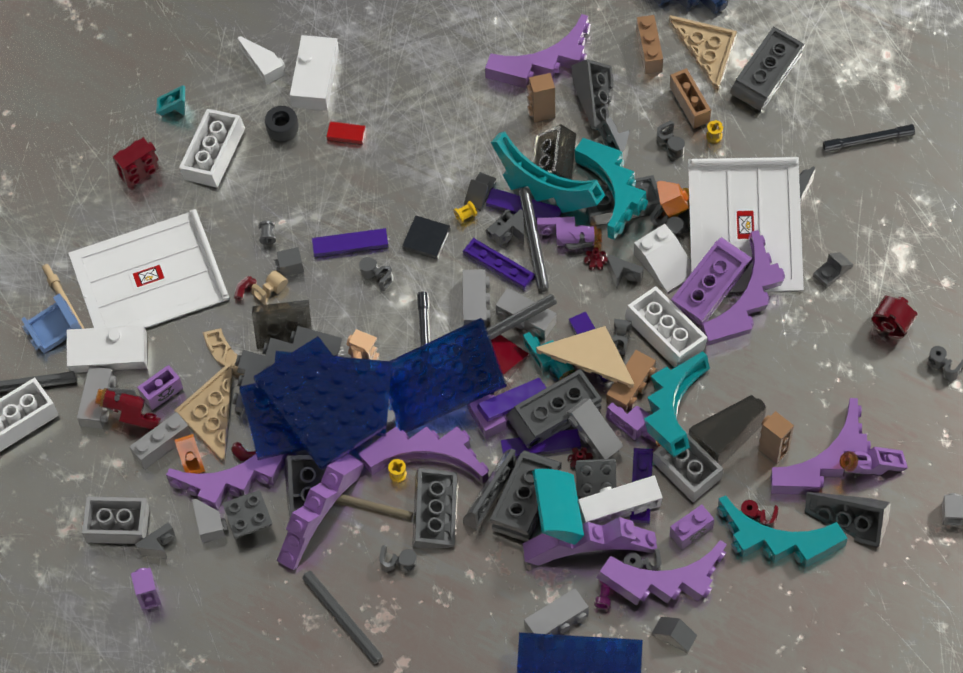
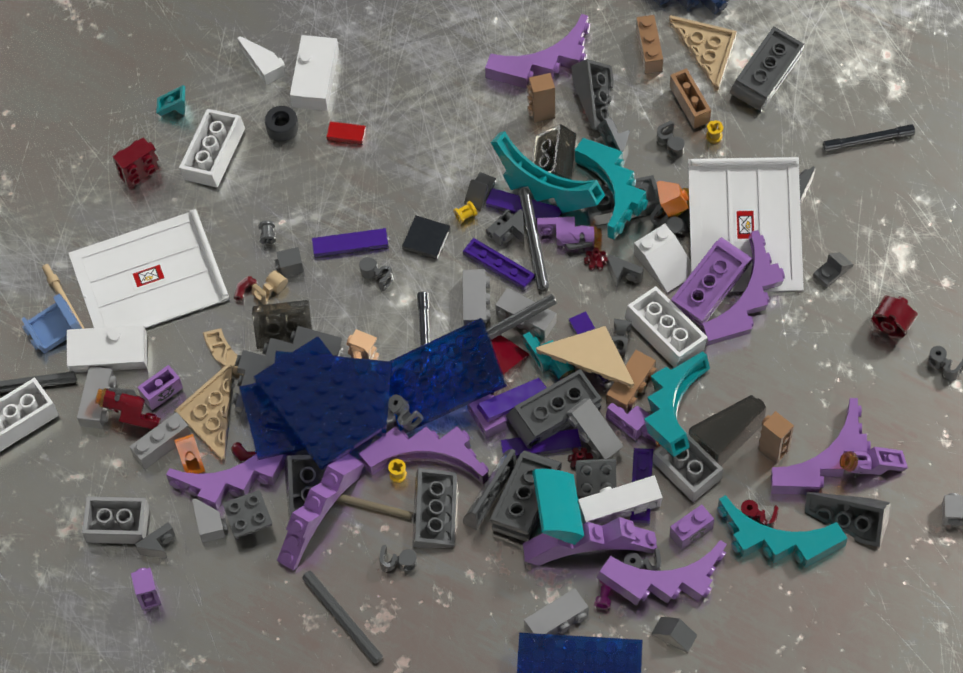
none -> dark grey leg [388,395,423,431]

